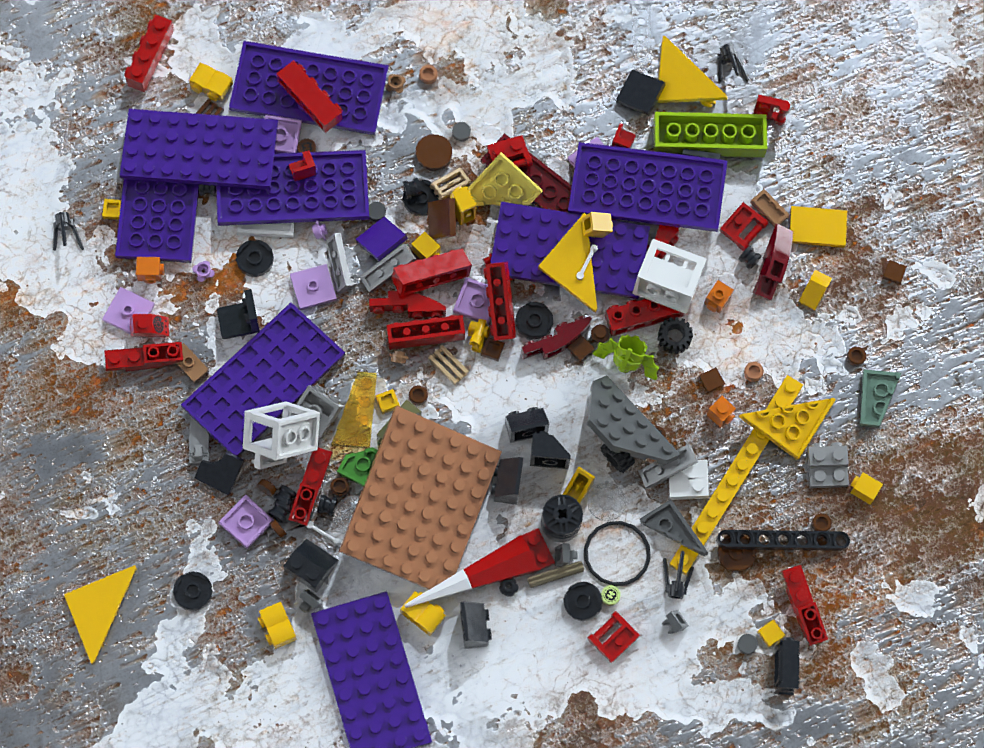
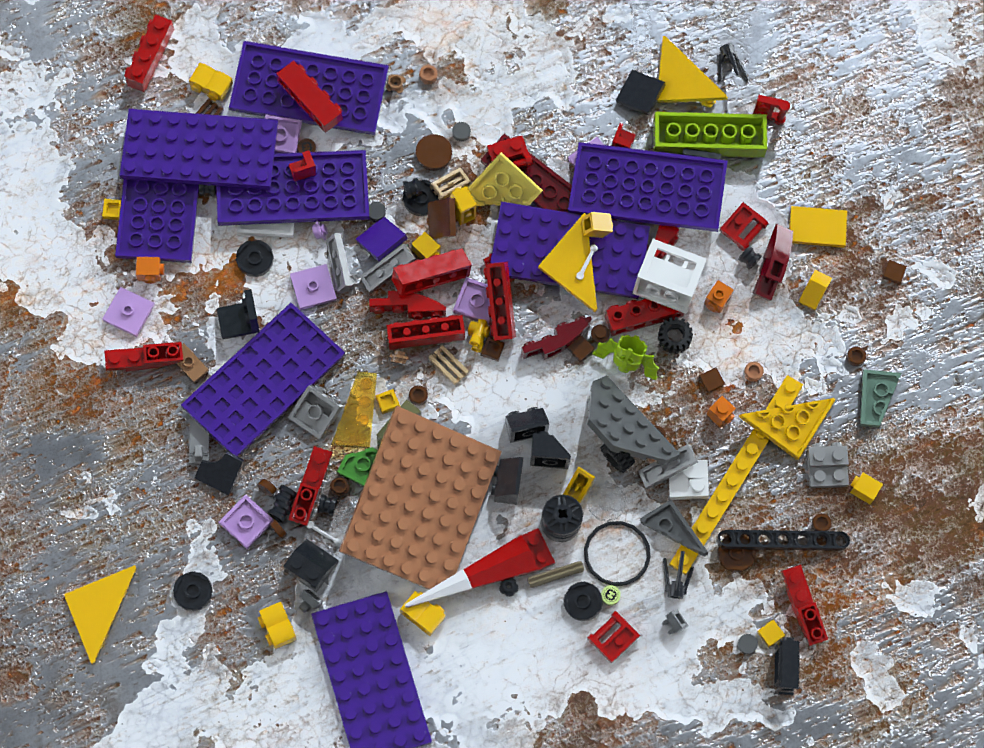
black plant [53,212,84,251] -> none
red slope [130,314,169,337] -> none
lavender plate [192,261,215,282] -> none
white piece [243,402,320,469] -> none
black slope [460,602,492,649] -> none
black tile [516,302,553,339] -> none
dark grey tile [555,543,578,567] -> none
medium nougat plate [750,189,790,227] -> none

